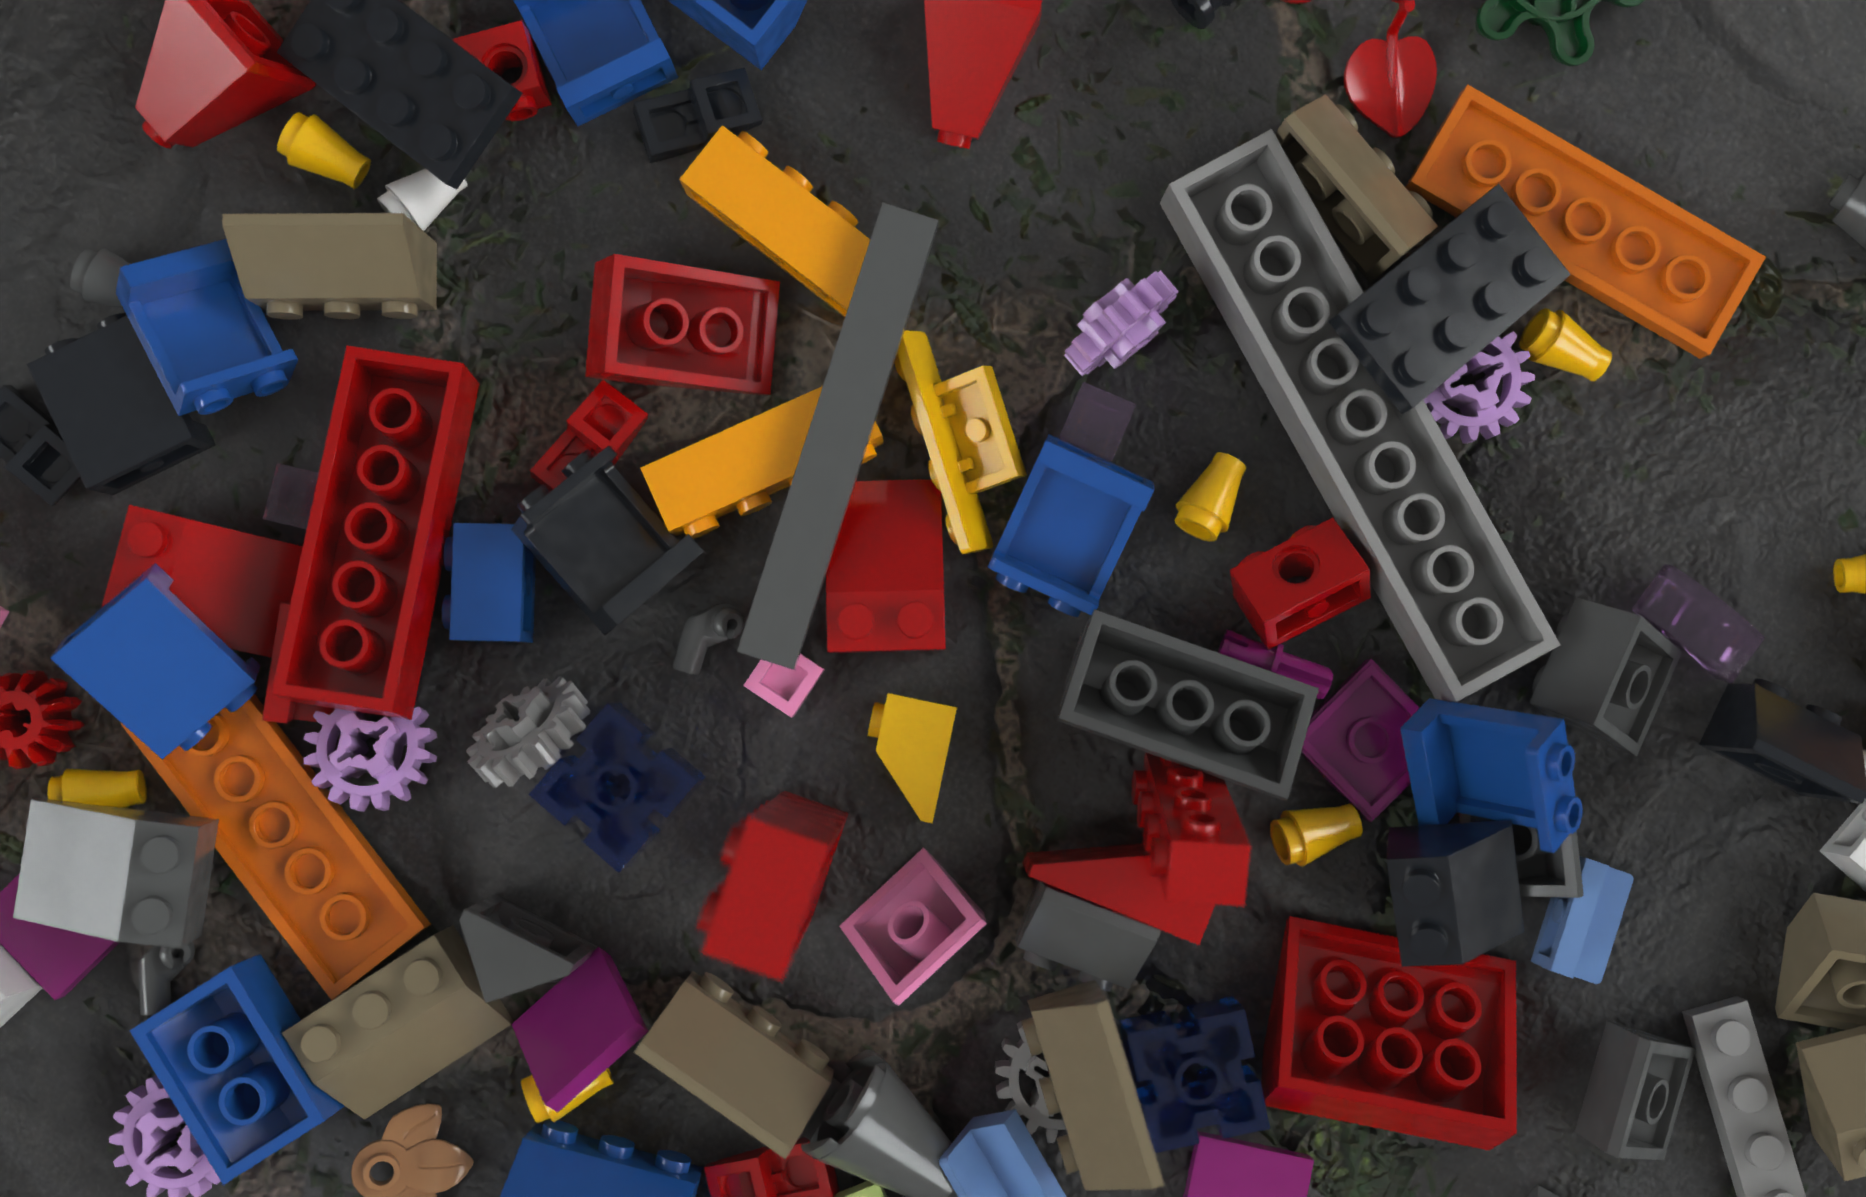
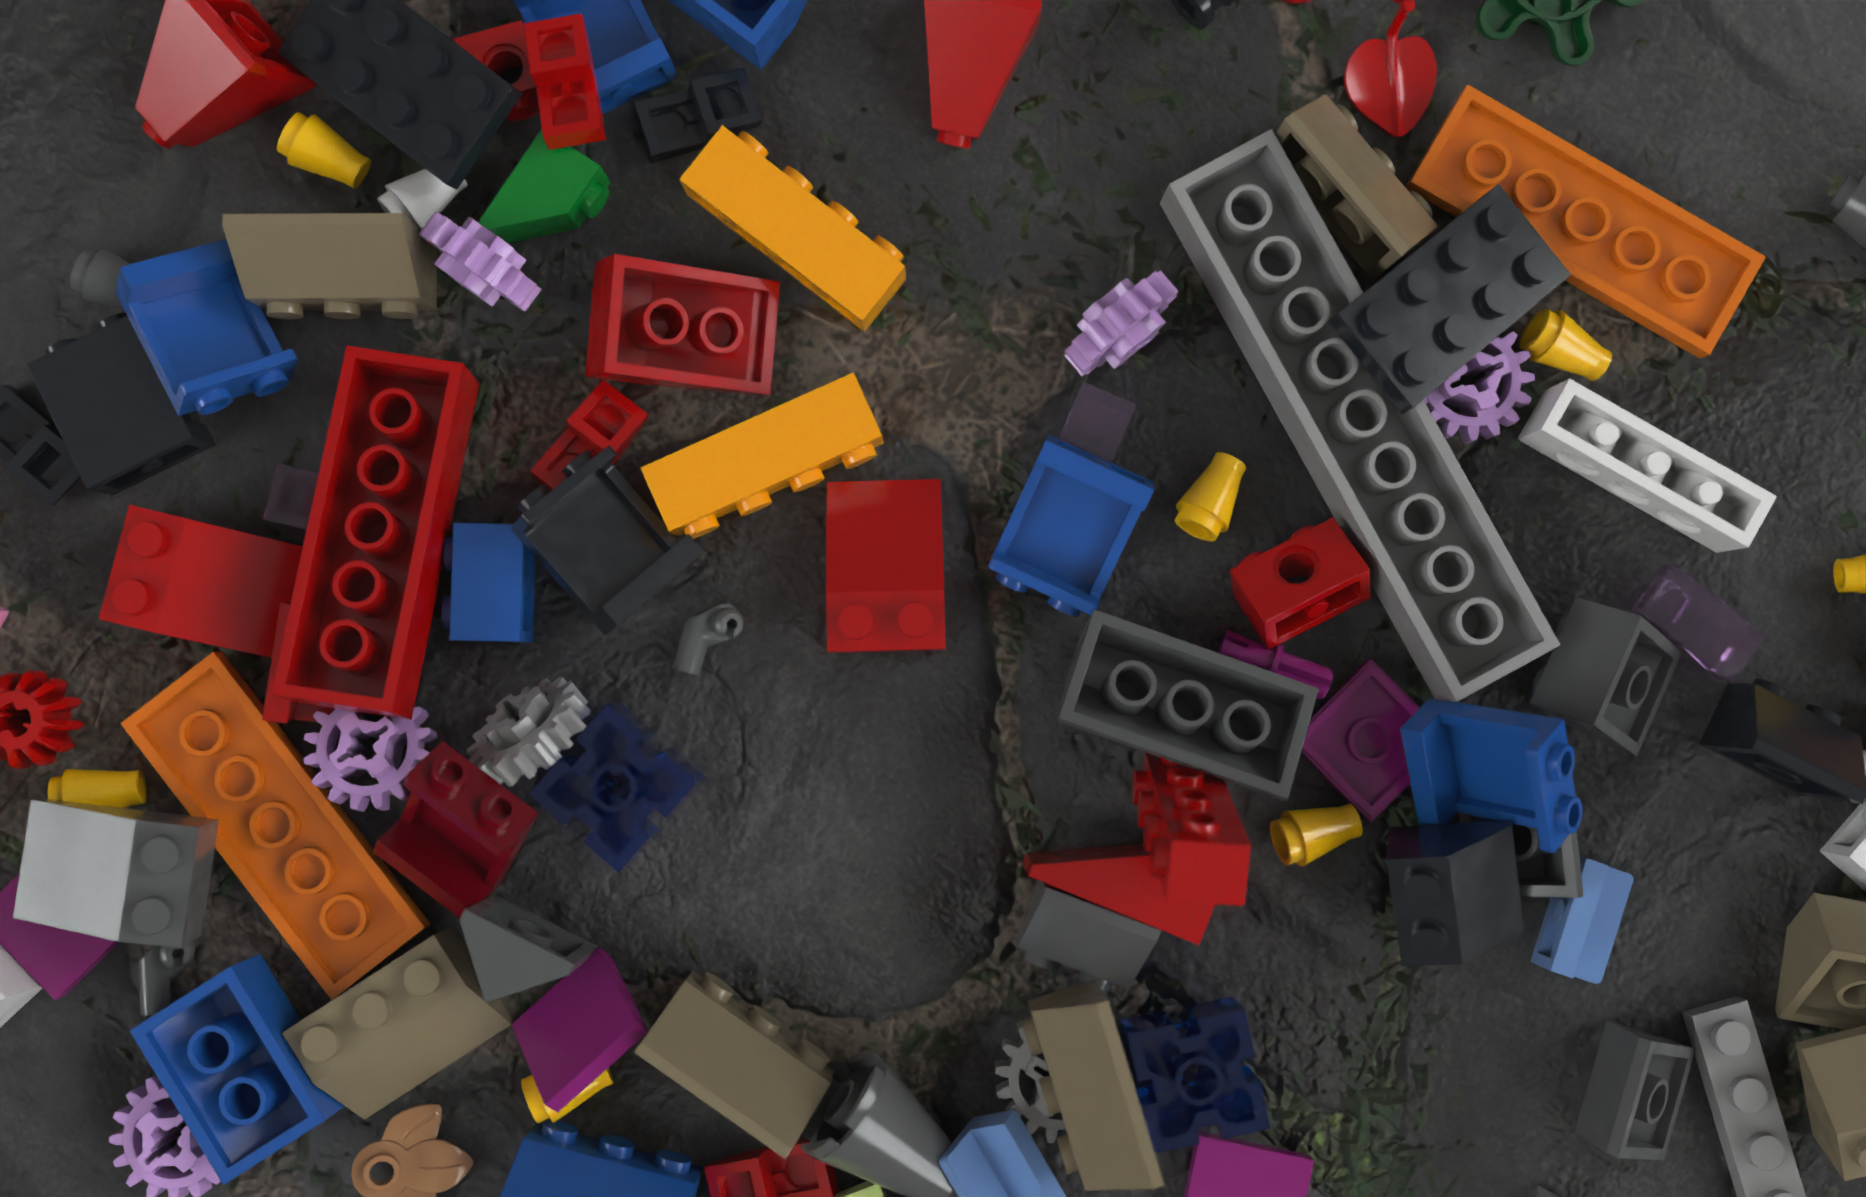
blue panel [50,563,261,759] -> none
red brick [697,791,849,981] -> none
dark grey tile [737,202,939,670] -> none
bright pink plate [743,653,825,718] -> none
bright pink slope [839,847,987,1006] -> none
yellow slope [867,693,957,824] -> none
yellow bracket [894,330,1027,554] -> none
red slope [1259,916,1517,1151] -> none
none -> dark red panel [373,741,538,918]
none -> lavender gear [419,211,542,312]
none -> green slope [478,129,610,243]
none -> red slope [524,13,606,150]
none -> white brick [1518,379,1777,553]

